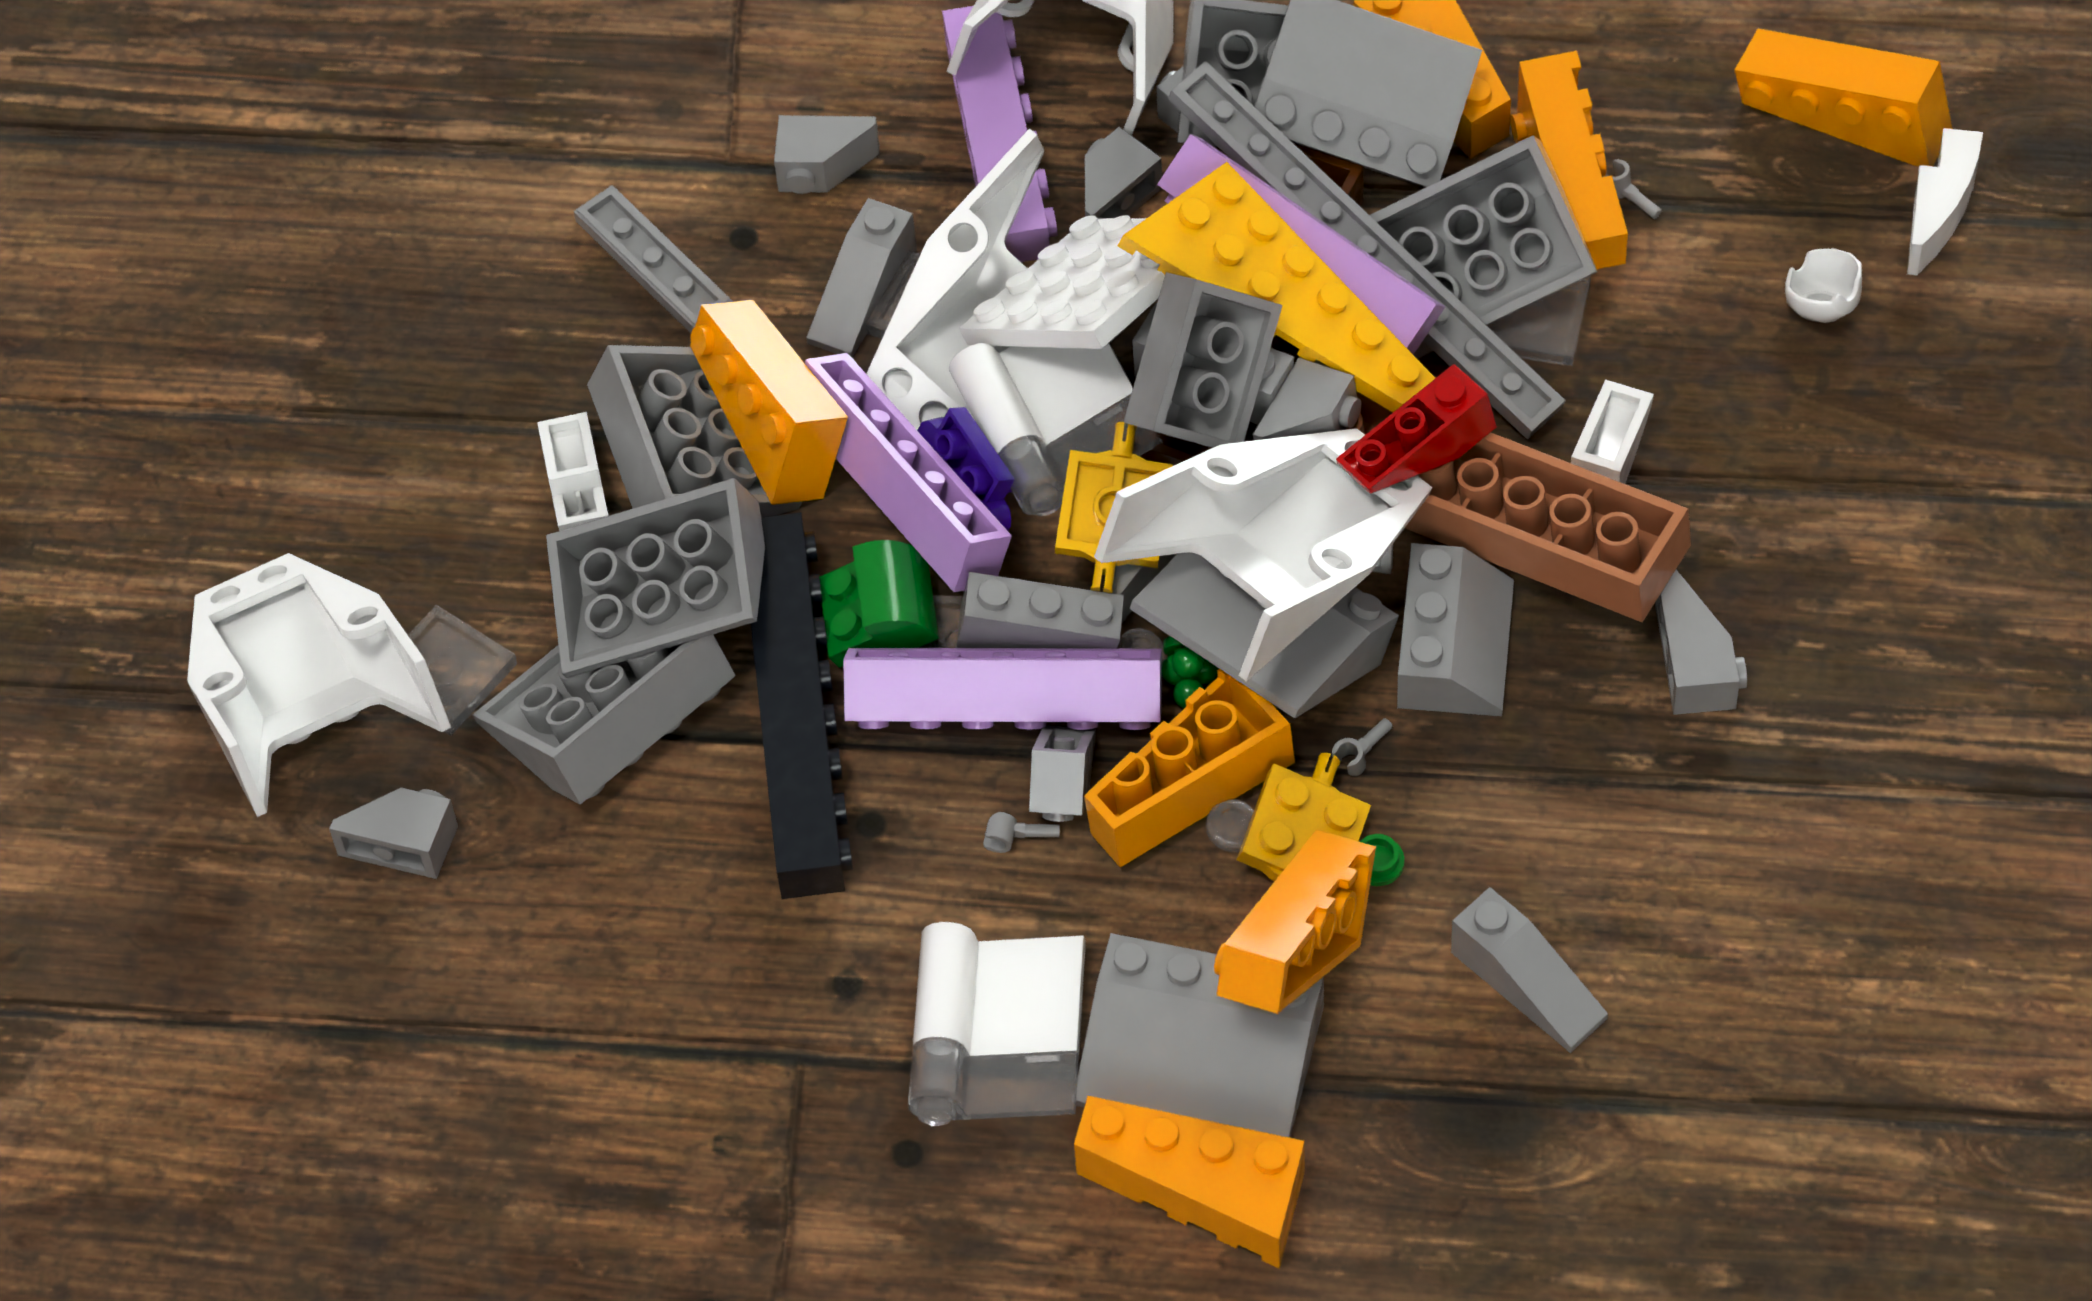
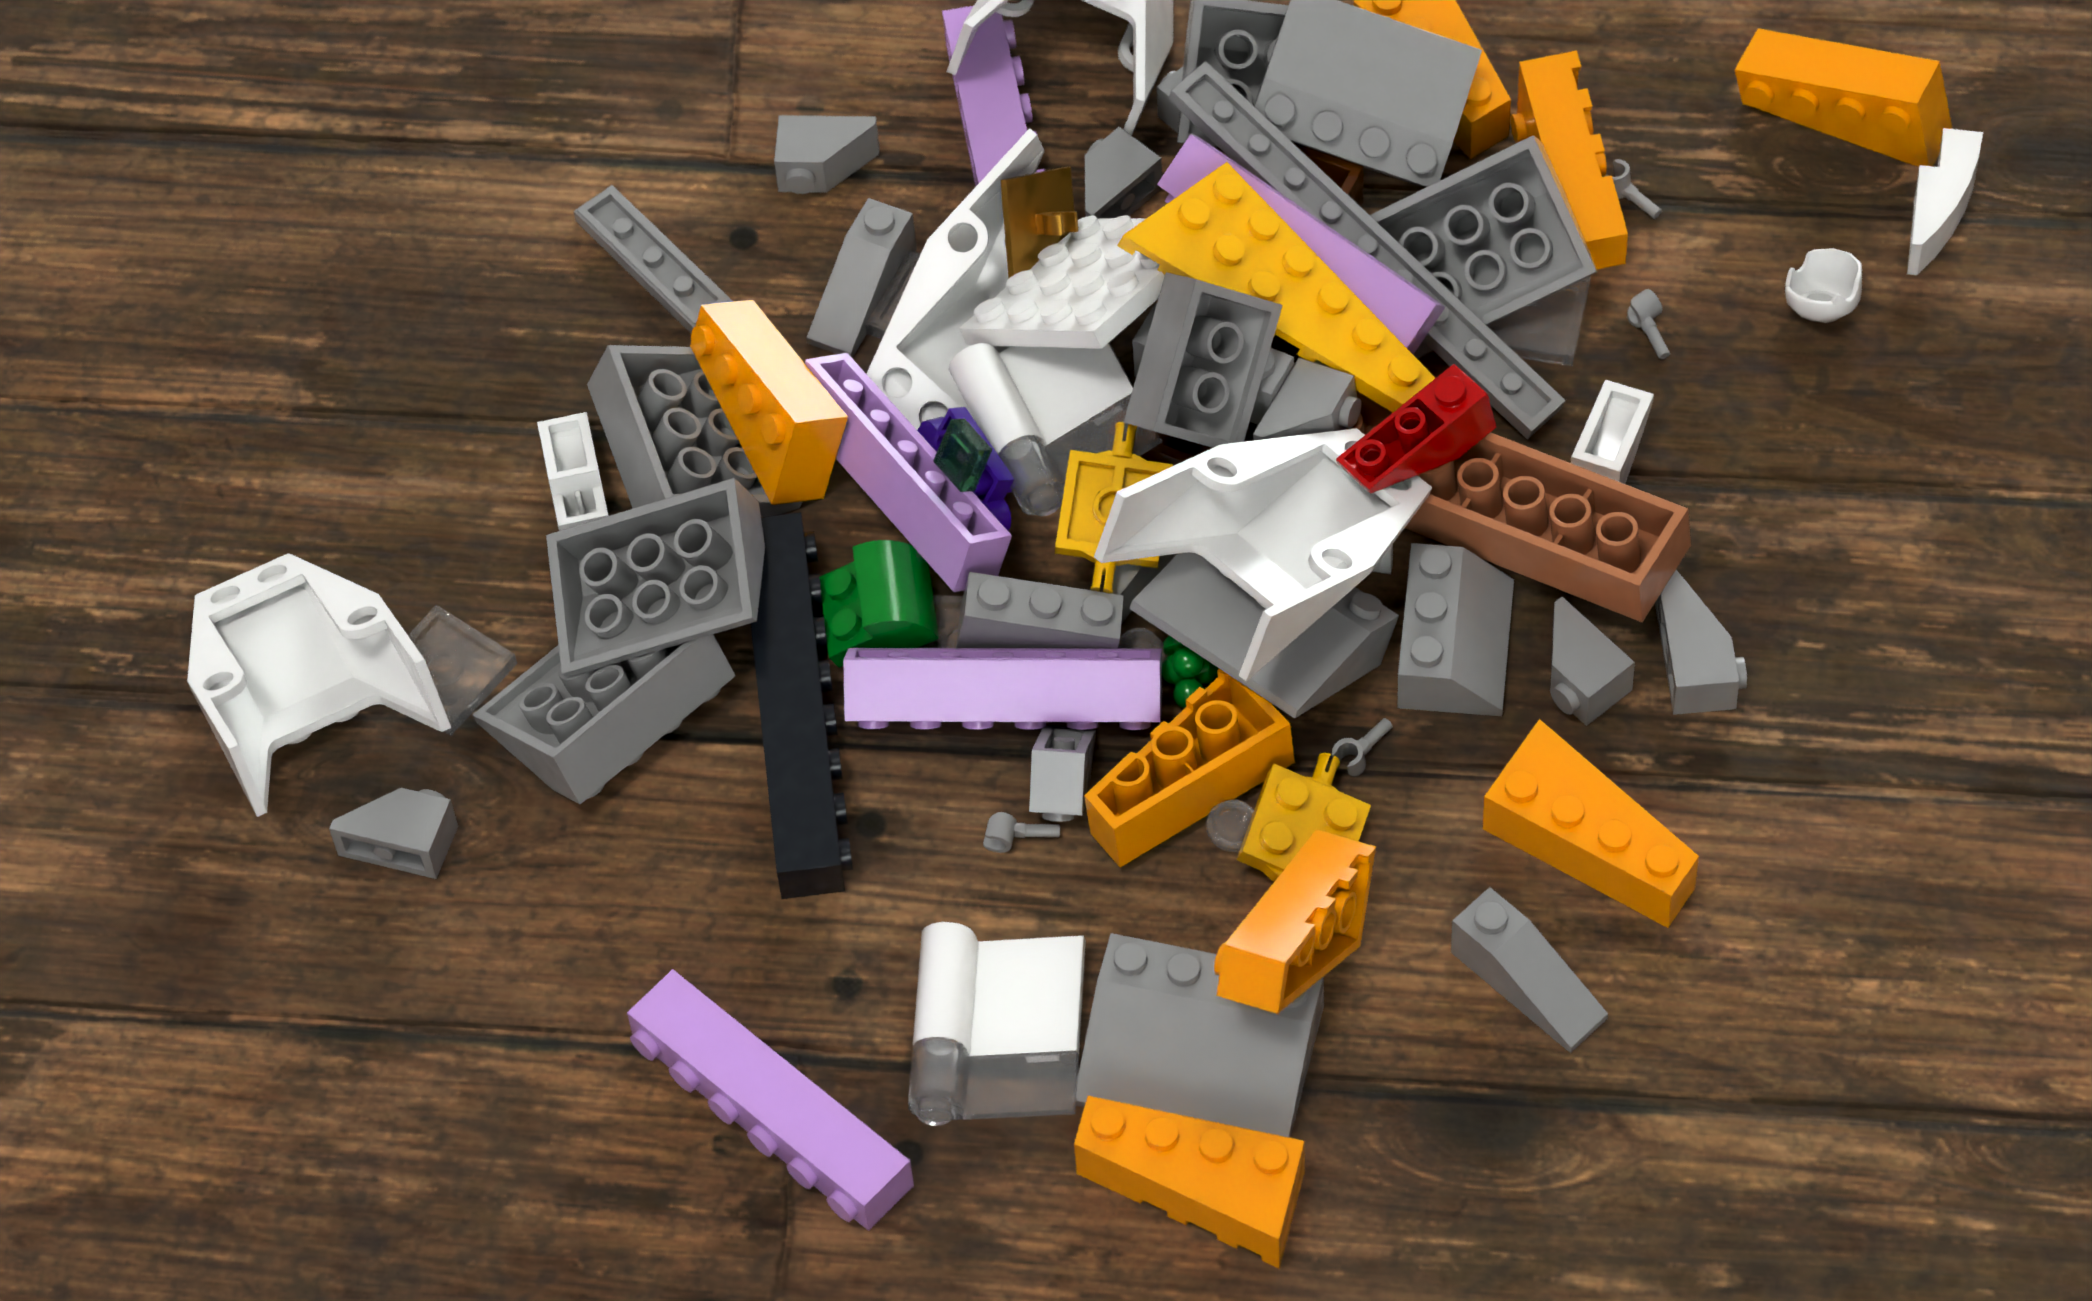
green plate [1360,834,1404,886] -> none
none -> lavender brick [627,969,914,1231]
none -> tile [933,419,993,492]
none -> pearl gold piece [1000,167,1078,278]
none -> light orange wedge [1483,719,1699,928]
none -> light grey slope [1550,597,1635,726]
none -> light grey hand [1627,289,1670,360]

